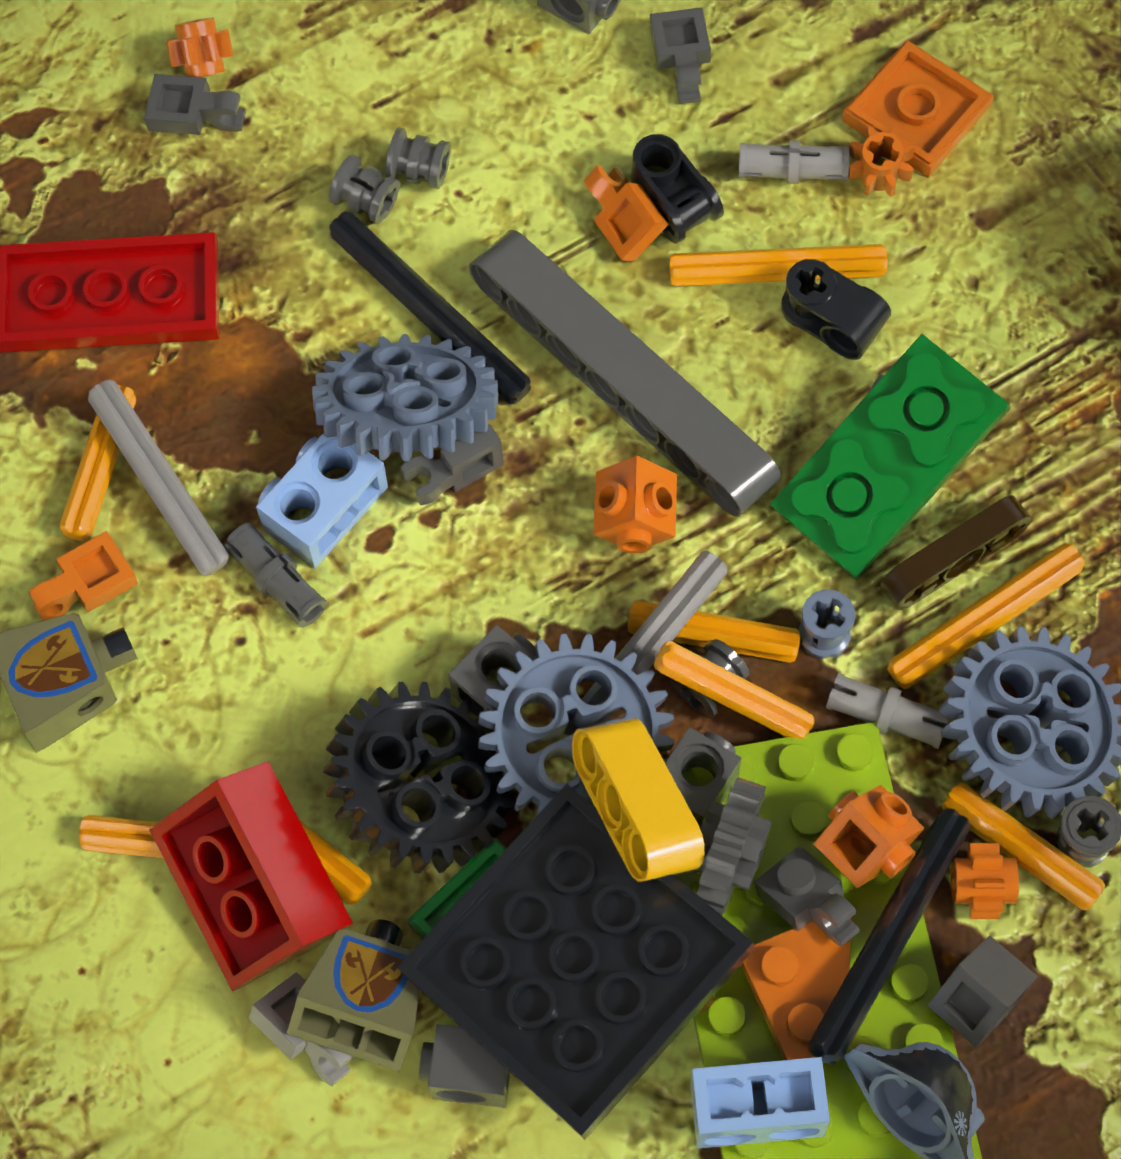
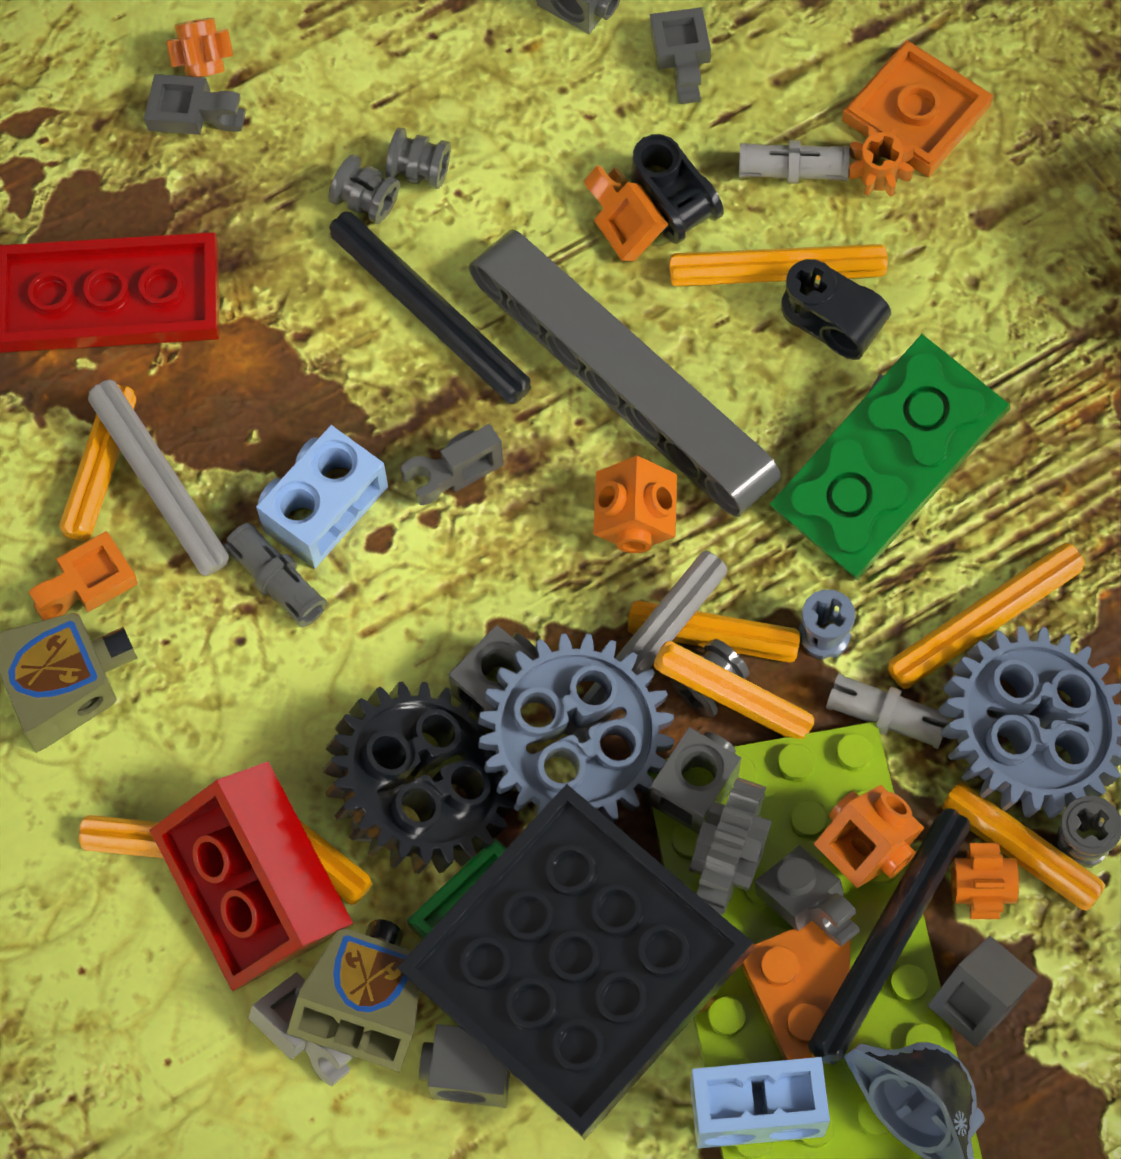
sand blue gear [312,334,498,461] -> none
yellow beam [572,718,705,882] -> none
dark brown beam [880,495,1032,610] -> none

